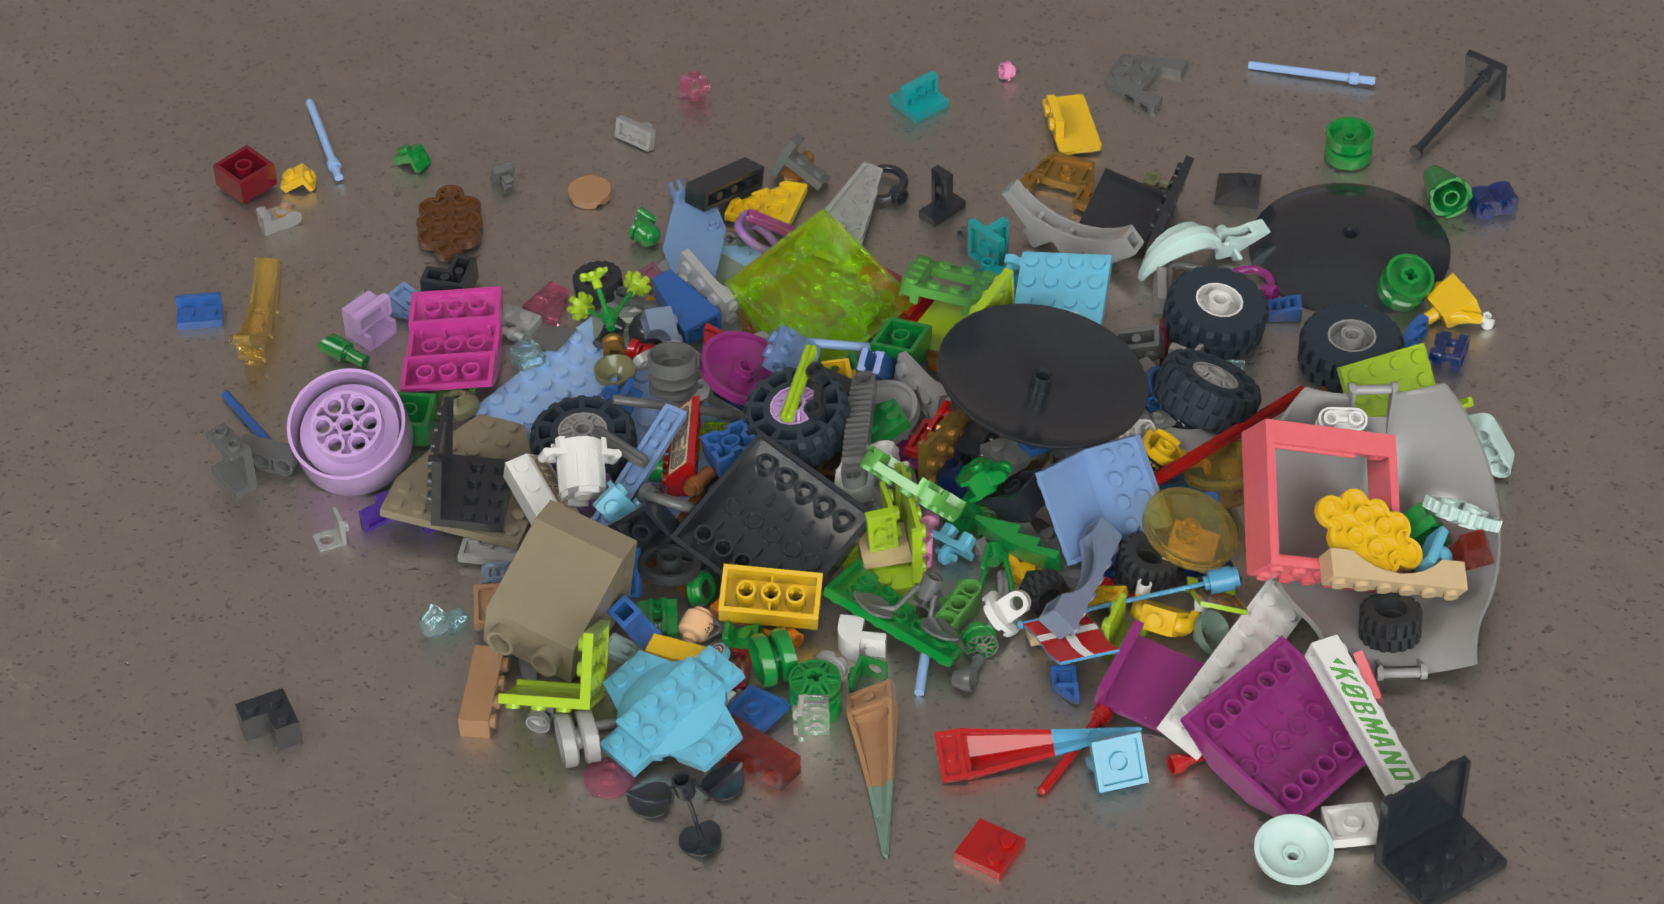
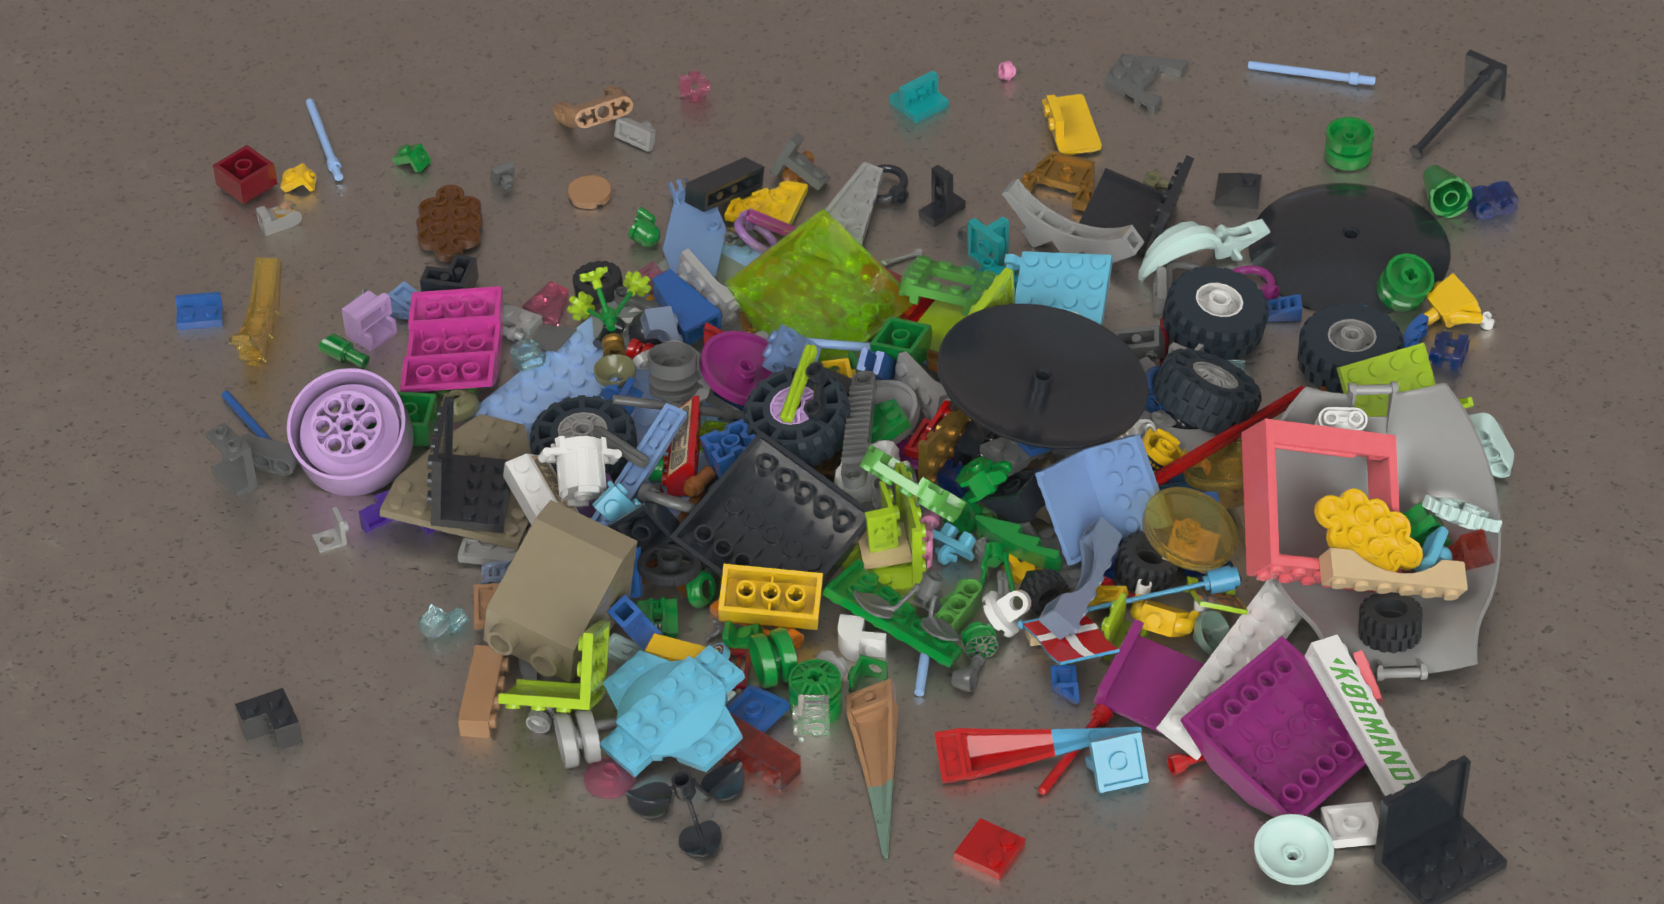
light nougat head [678,606,715,644] -> none
none -> medium nougat connector [553,85,633,128]
none -> light grey hinge [880,249,923,267]

